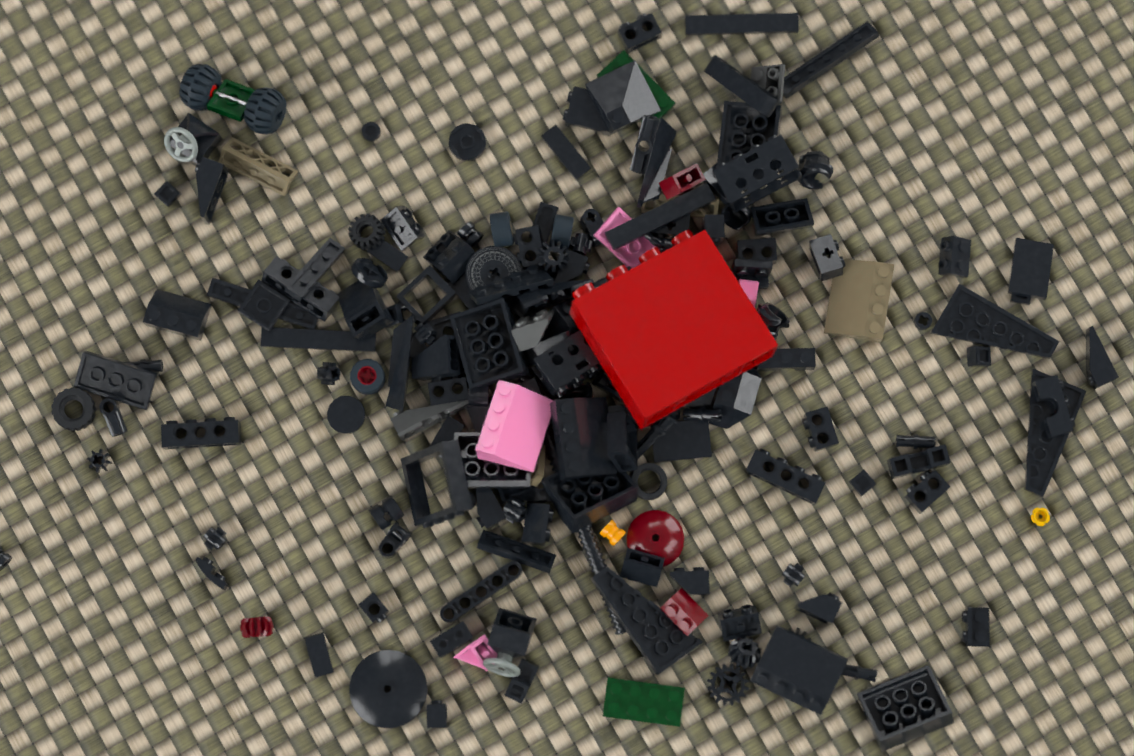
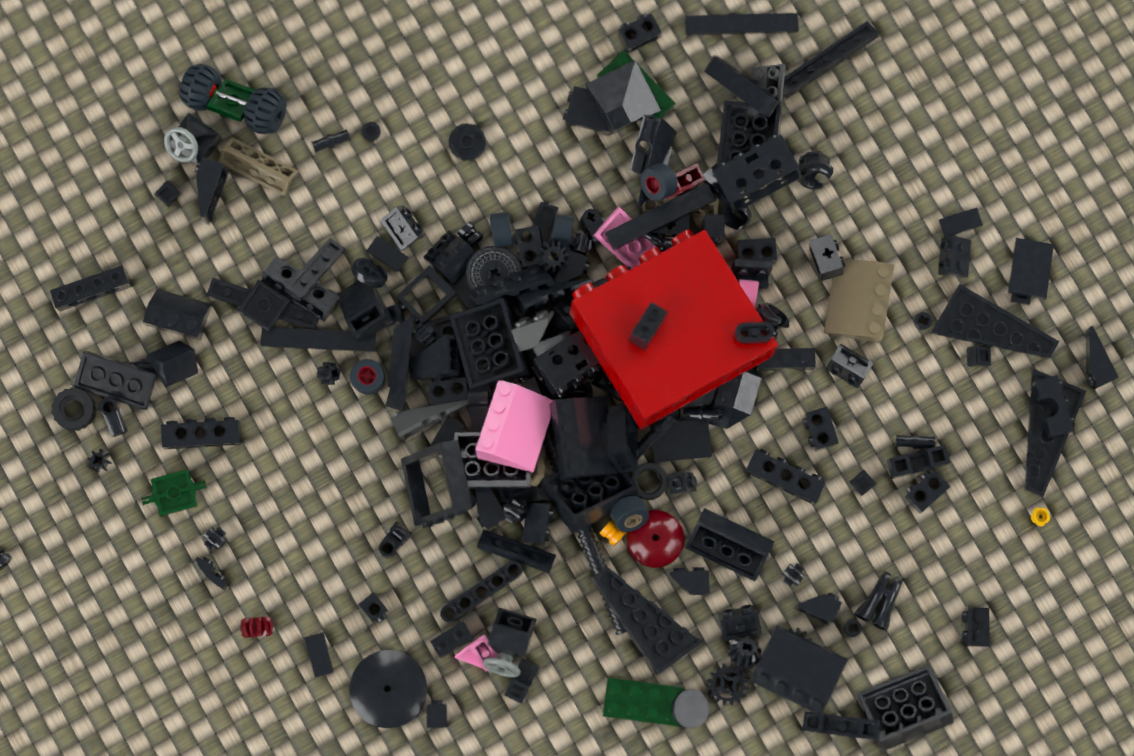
black tile [327,396,365,434] -> none
black tyre [348,213,386,251] -> none
black wheel [369,495,405,531] -> none
black tile [541,125,591,180] -> none
black brick [620,548,665,587] -> none
dark red brick [660,588,709,636] -> none
black slope [751,198,814,237] -> none
black axle [841,664,877,682] -> none
none -> black brick [50,265,132,312]
none -> dark green plate [141,469,207,517]
none -> black slope [147,340,198,388]
none -> black pin [311,129,351,153]
none -> black wheel [611,496,649,532]
none -> black brick [629,302,668,351]
none -> black wheel [640,163,677,201]
none -> black bracket [667,472,697,495]
none -> tile [671,689,709,728]
none -> black slope [685,508,774,581]
none -> black plate [734,322,774,344]
none -> black slope [802,711,881,741]
none -> black bracket [826,343,873,388]
none -> black bush [844,619,862,637]
none -> black piece [854,571,902,632]
none -> black slope [939,208,983,238]

